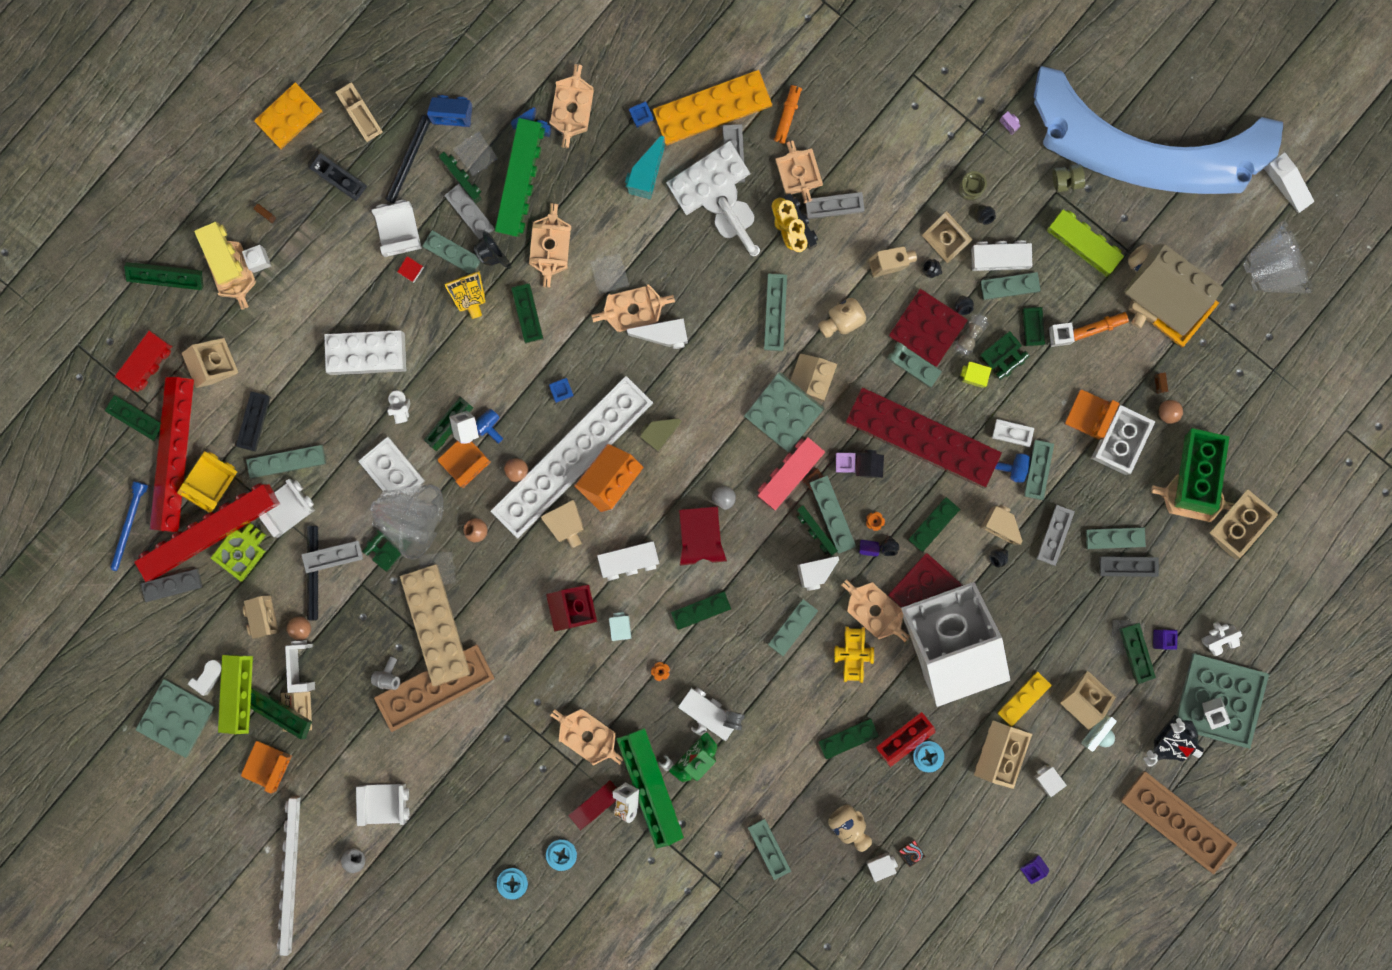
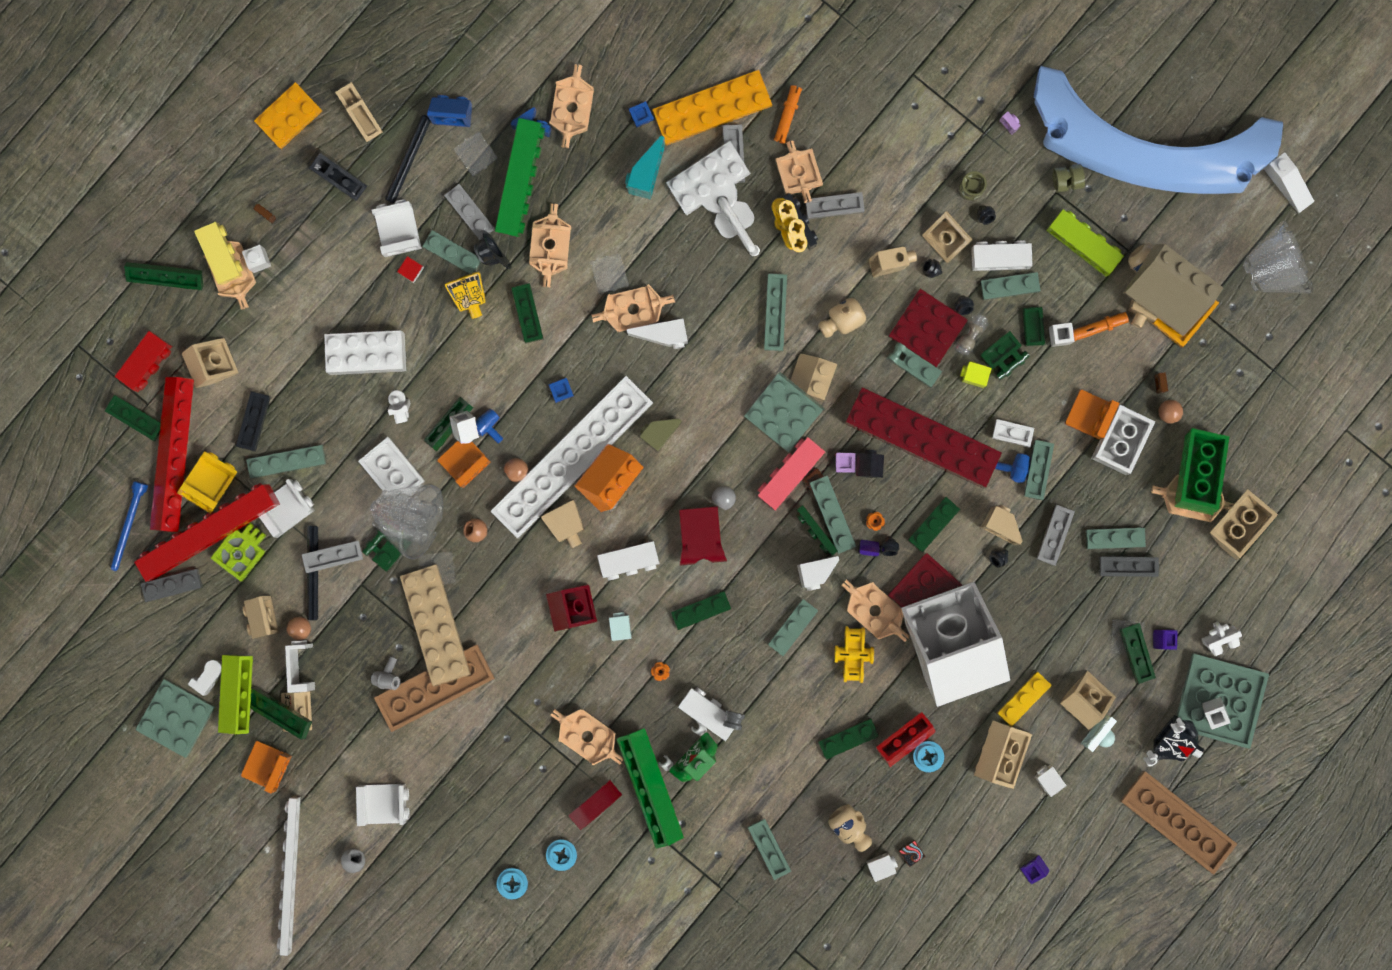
dark green plate [439,152,482,204] -> none
white leg [613,782,639,823] -> none

